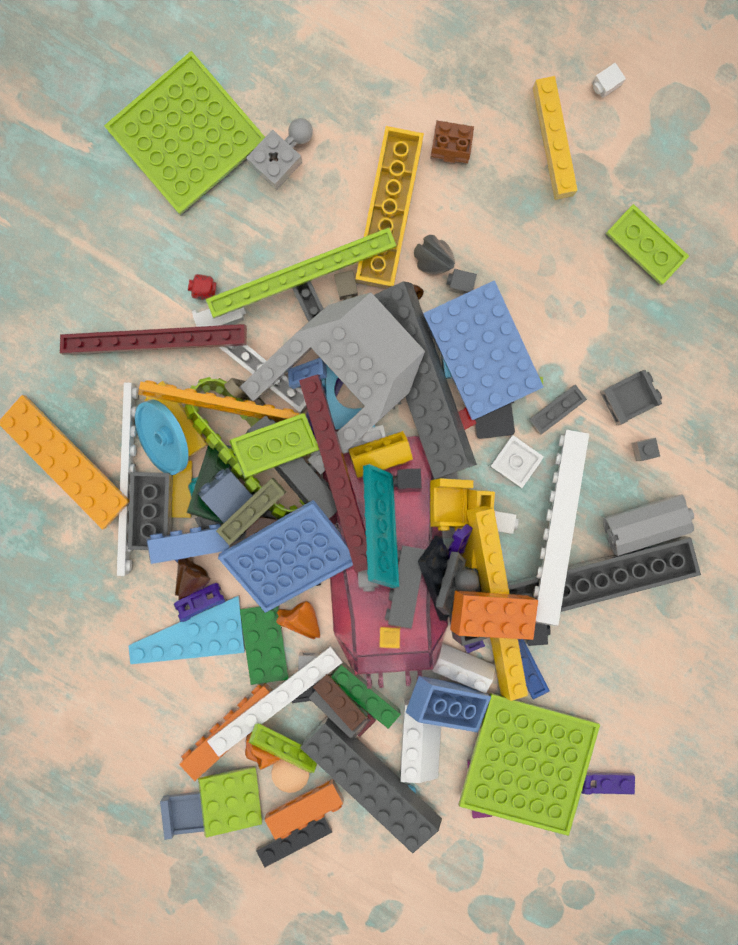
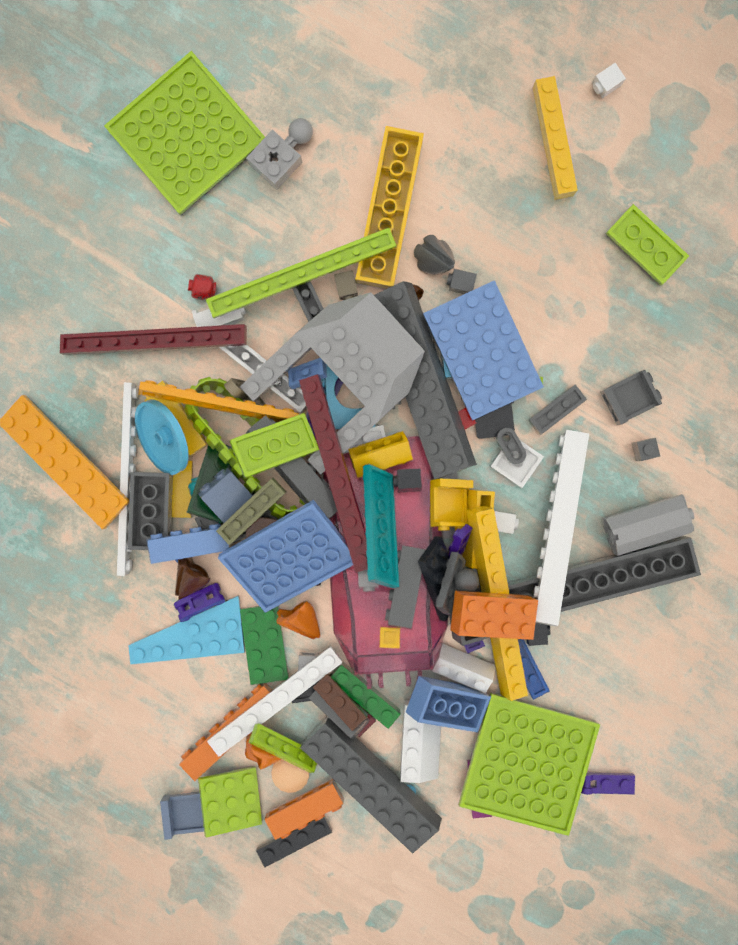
dark orange plate [430,120,474,164] -> none
none -> dark grey plate [496,428,526,464]

